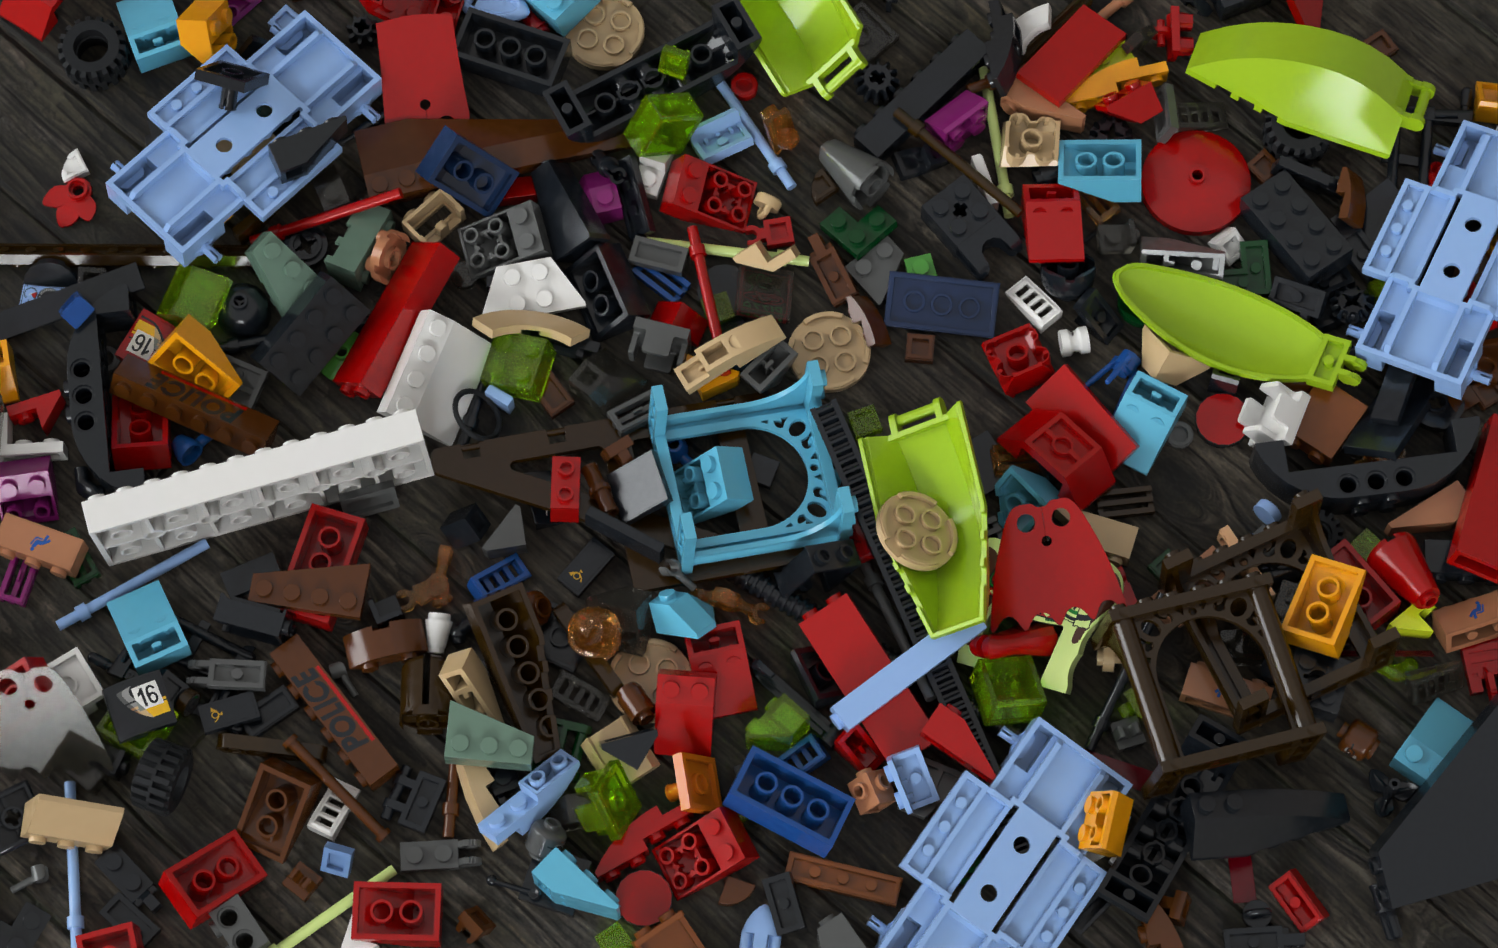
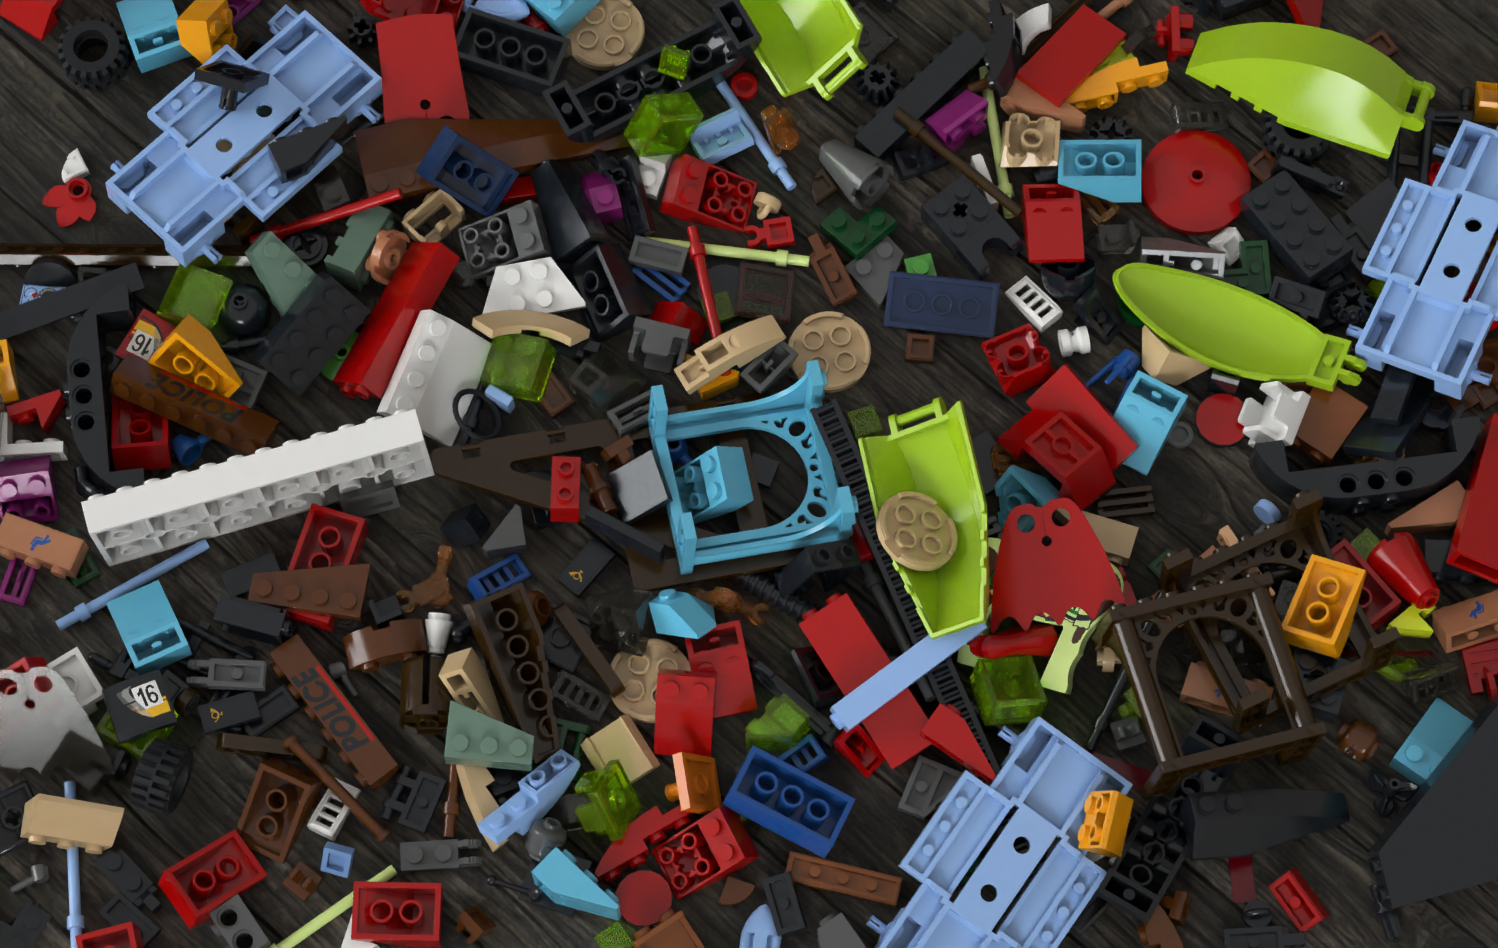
blue slope [58,291,95,329] -> none
clear orange piece [568,606,621,661] -> none
black slope [599,727,658,770] -> none
reddish brown brick [616,682,656,726] -> none
dark grey hand [659,559,697,591] -> none
tan slope [733,240,800,272] -> none
reddish brown slope [846,295,892,348] -> none
nougat brick [847,767,896,815] -> none
light blue bracket [883,745,940,815] -> none
red slope [1094,78,1163,123] -> none
dark grey tile [1153,83,1179,144] -> none
reddish brown slope [1336,167,1366,229] -> none

